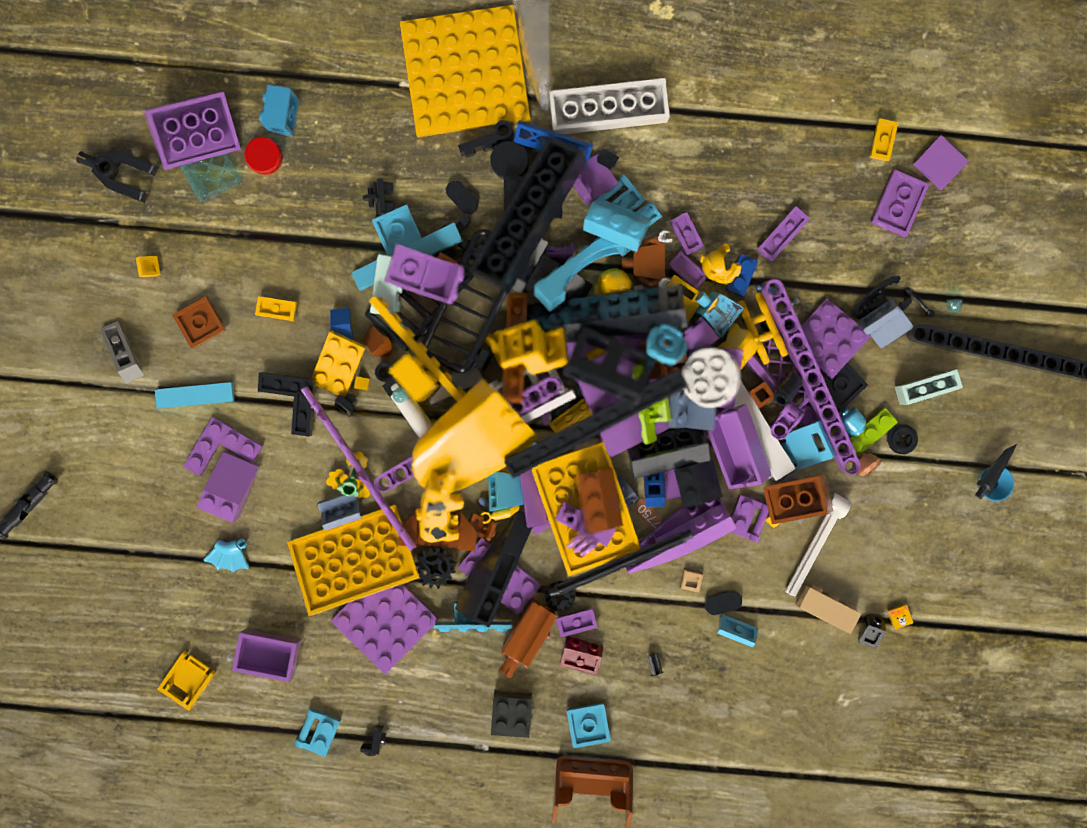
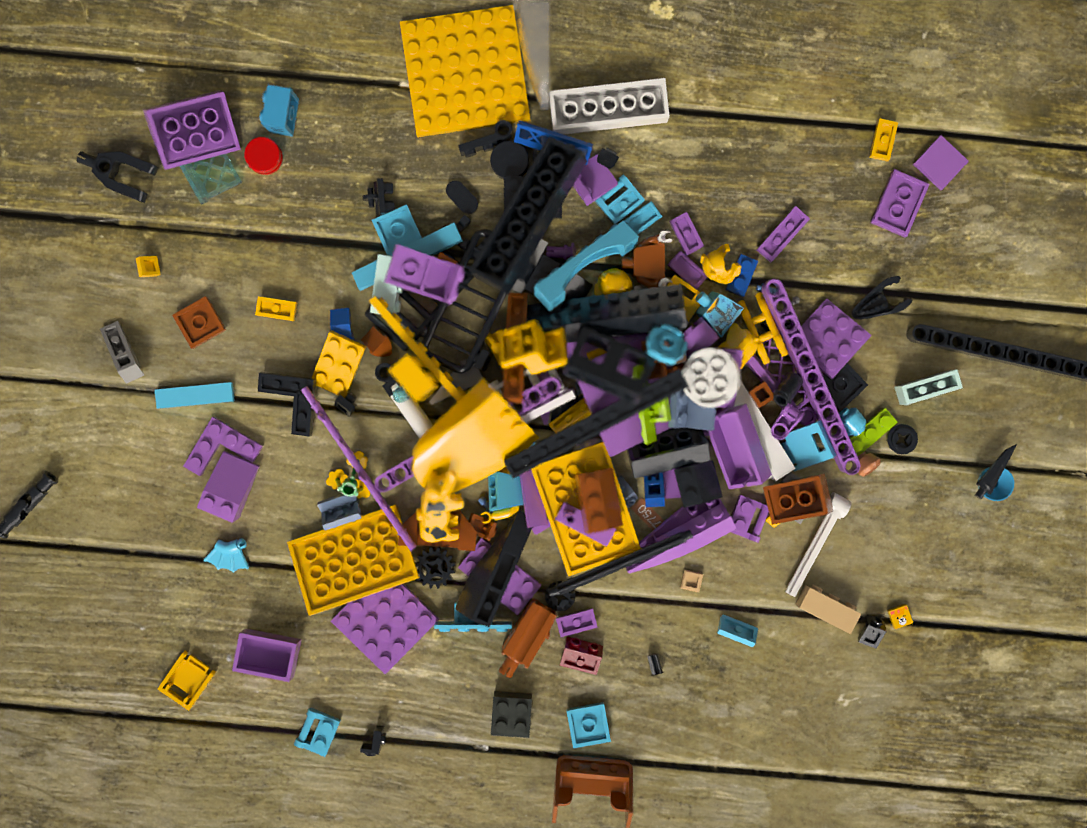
yellow piece [354,376,370,391] -> none
medium lavender tile [567,531,599,556] -> none
medium azure slope [583,198,652,252] -> none
black tile [704,590,742,615] -> none
bracket [859,298,914,348] -> none
black hinge [904,287,935,317] -> none
clear light blue hinge [946,299,963,313] -> none

